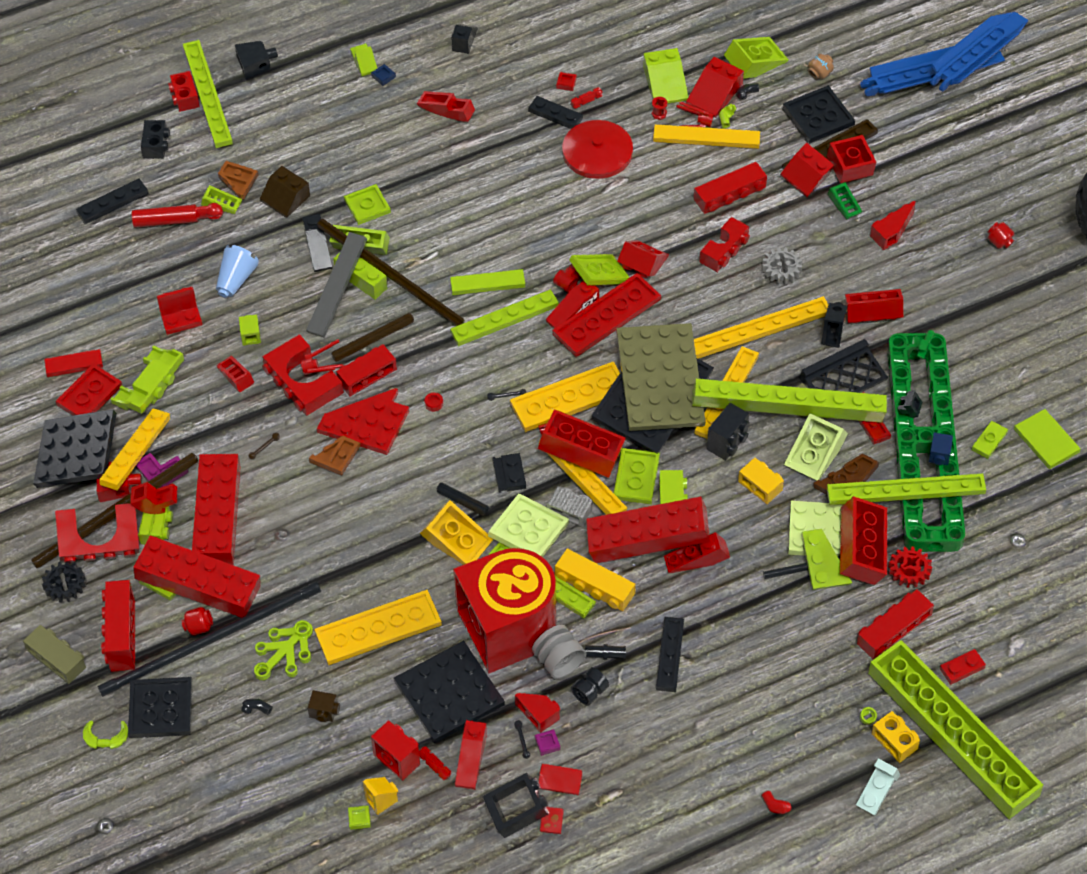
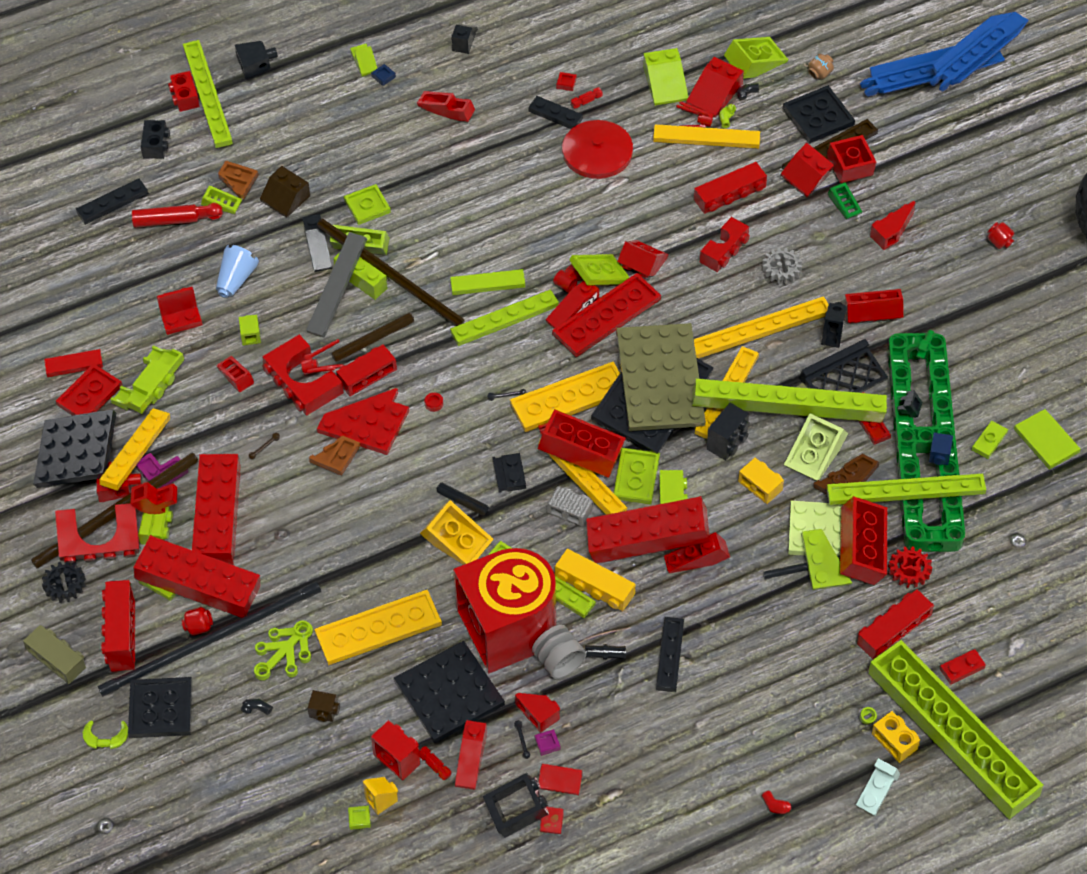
yellowish green plate [488,494,569,557] -> none
black wheel [571,667,609,706] -> none
red bush [652,97,668,120] -> none

